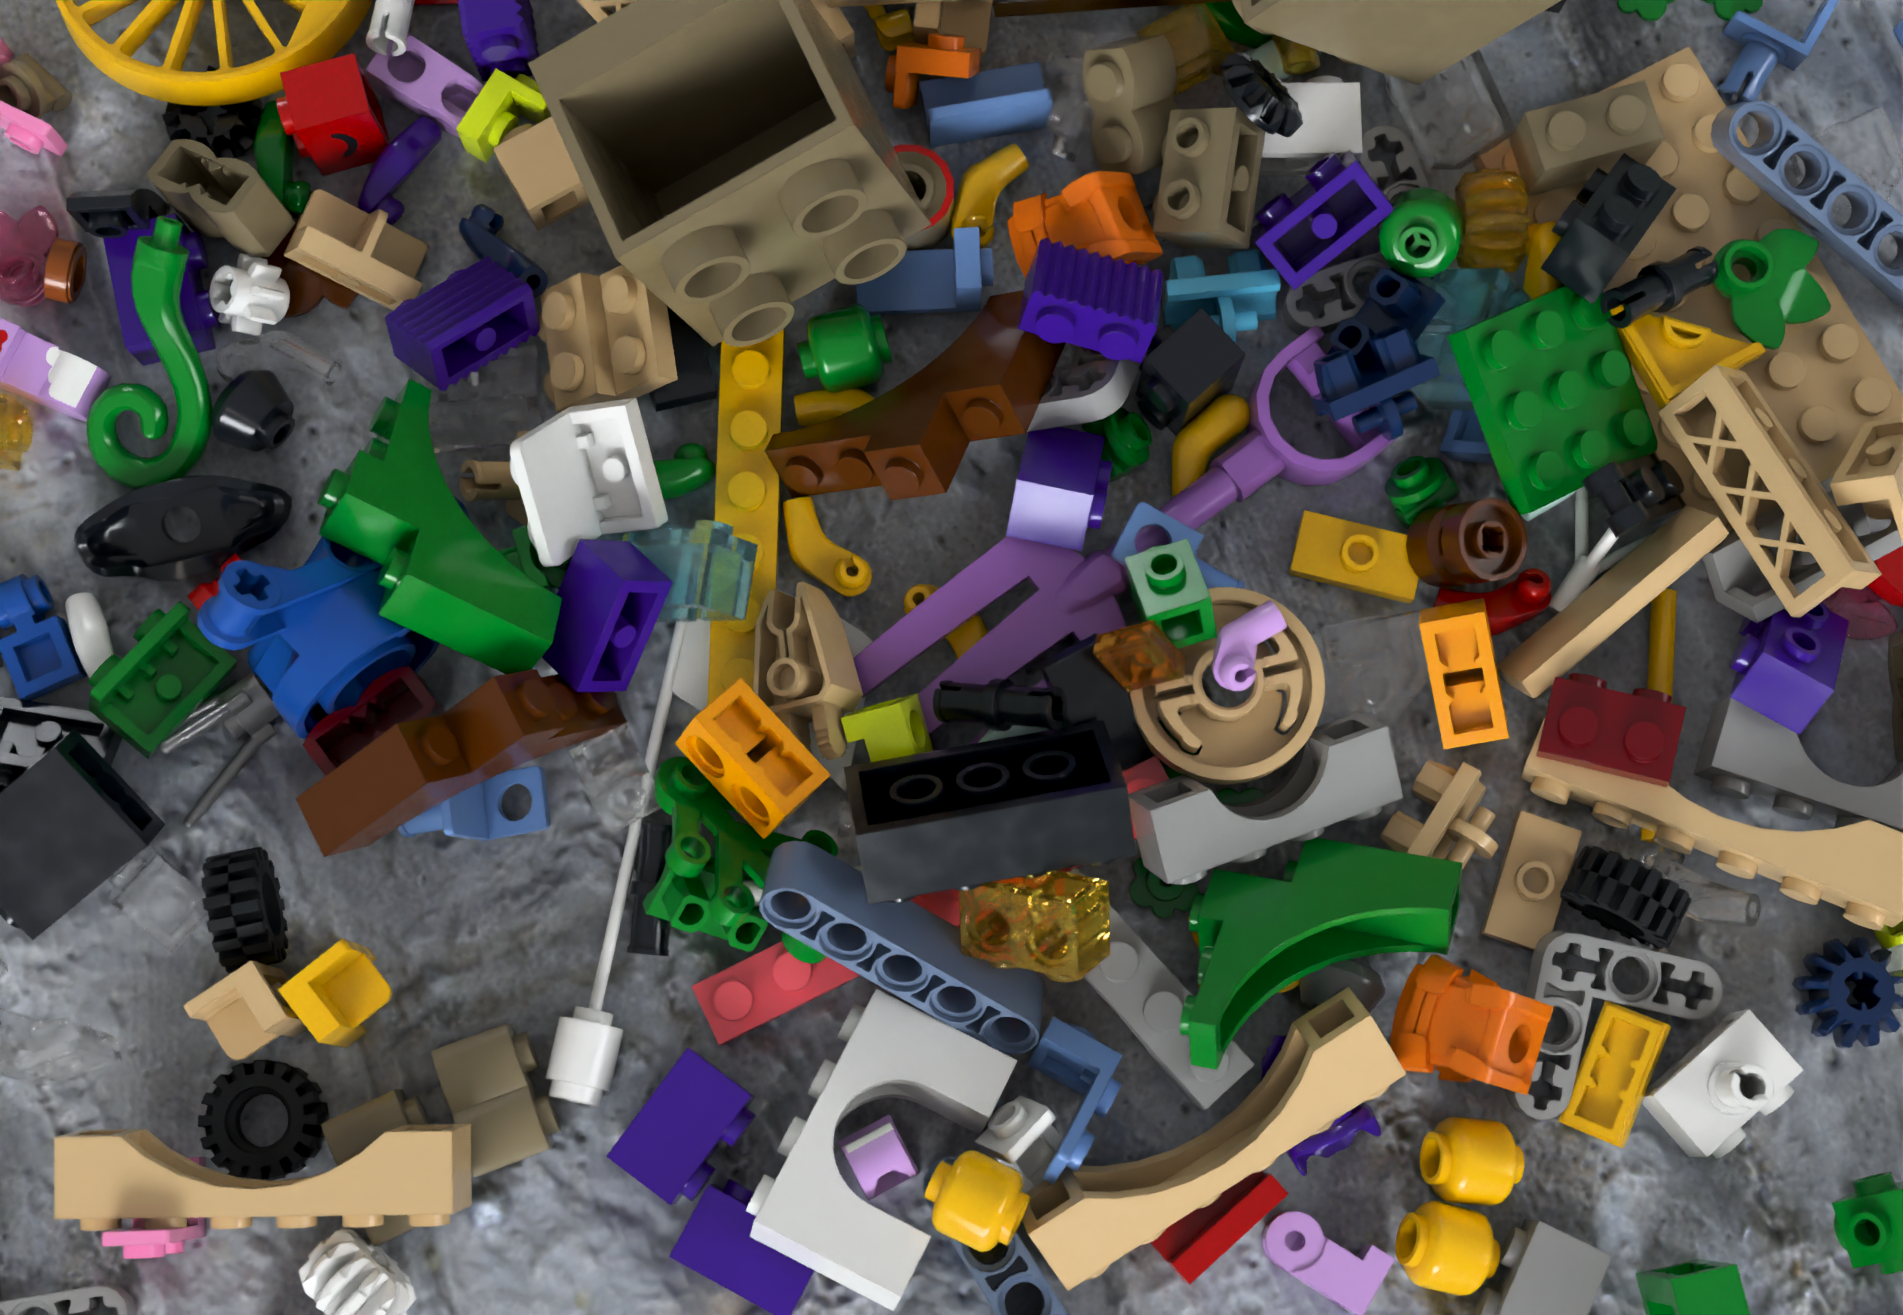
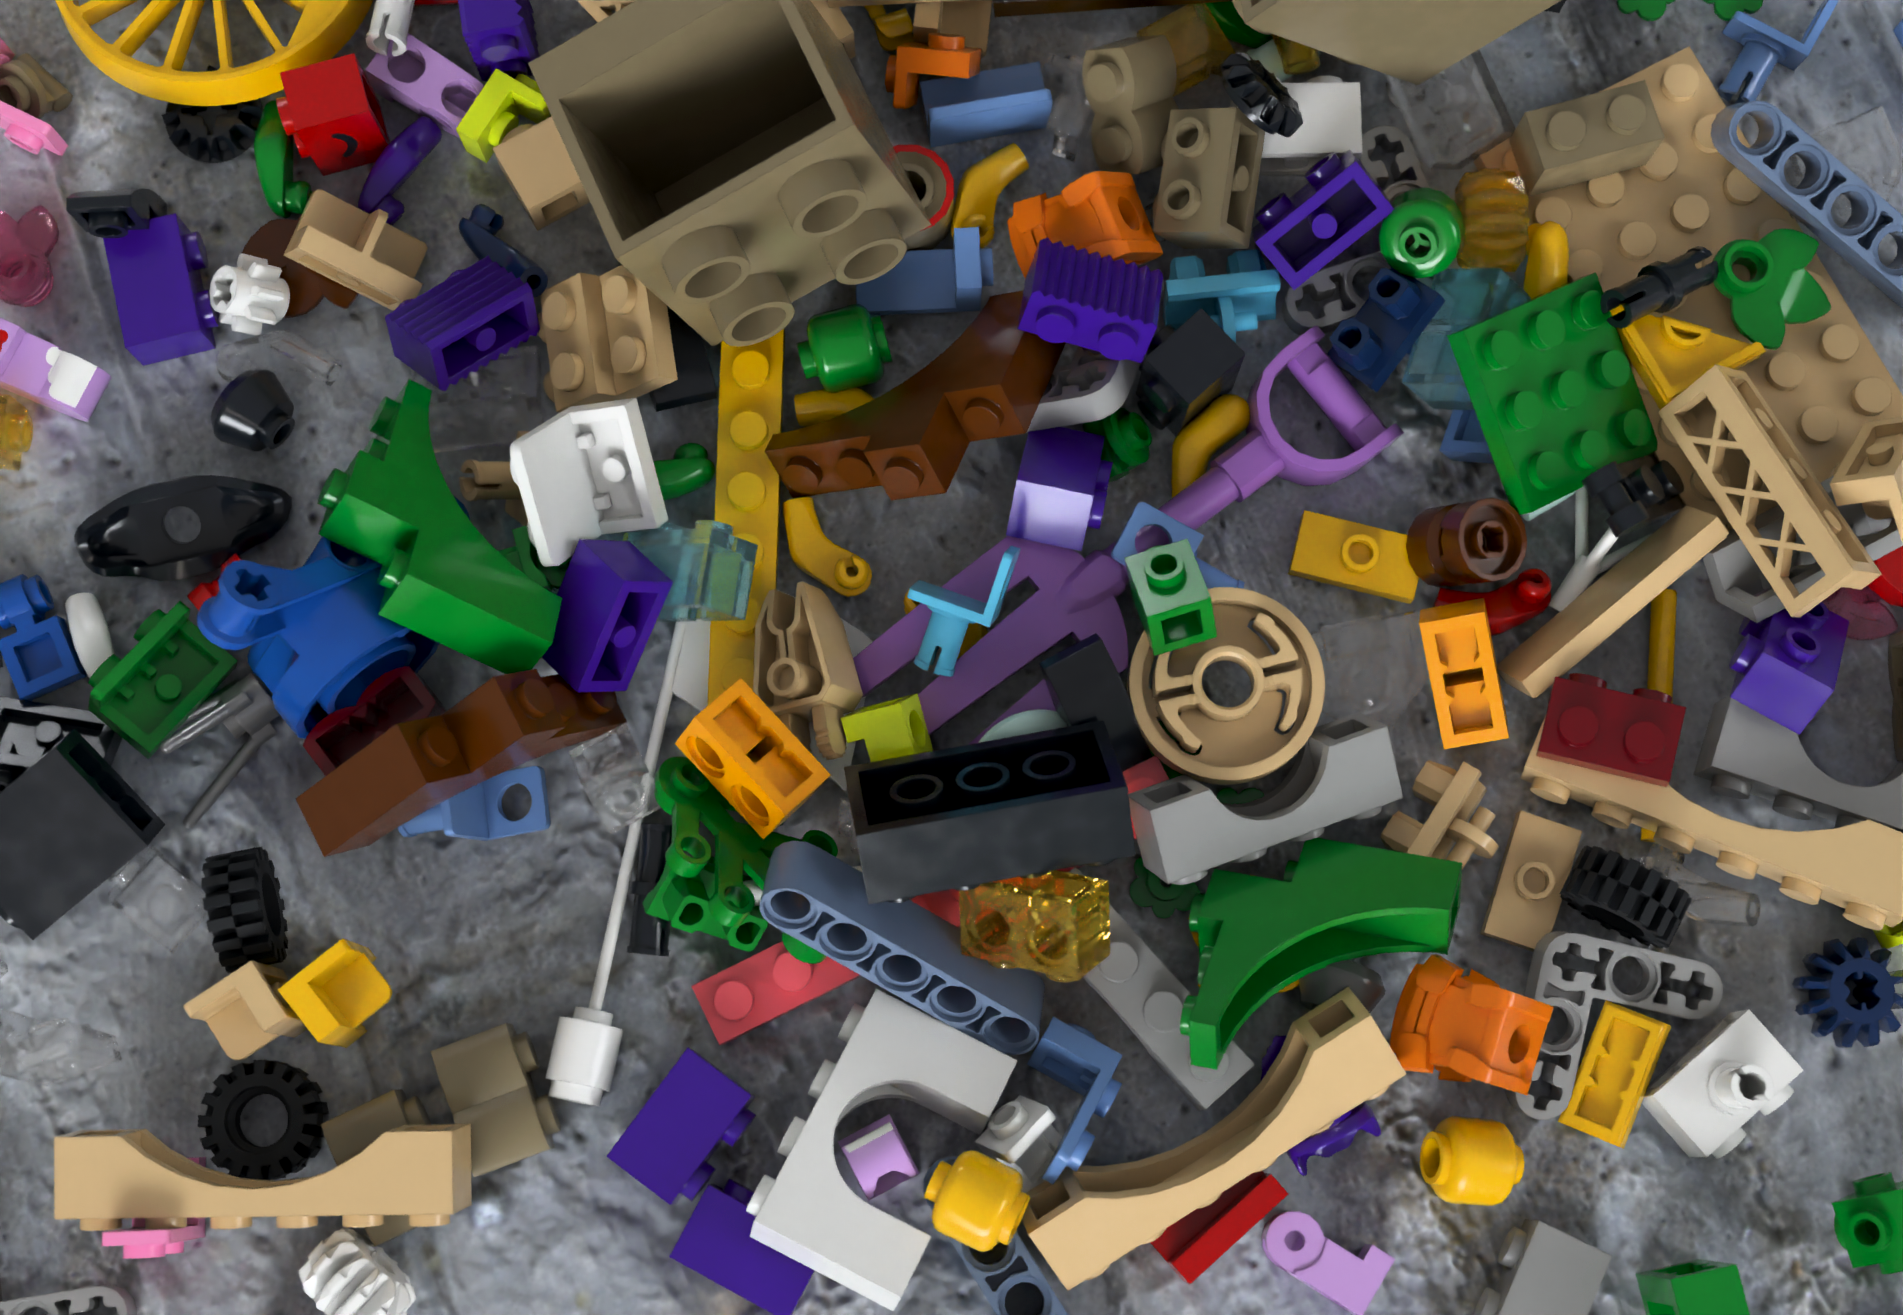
dark orange tile [44,238,87,304] -> none
green plant [86,216,212,490] -> none
dark tan brick [146,139,296,257] -> none
black pin [933,678,1068,732] -> none
clear orange tile [1093,620,1187,692] -> none
lavender arm [1211,600,1287,691] -> none
dark blue hips [1310,326,1440,441] -> none
green plate [1385,456,1459,530] -> none
yellow head [1395,1201,1500,1296] -> none
black brick [1540,153,1676,304] -> none
none -> medium azure bracket [907,545,1021,677]

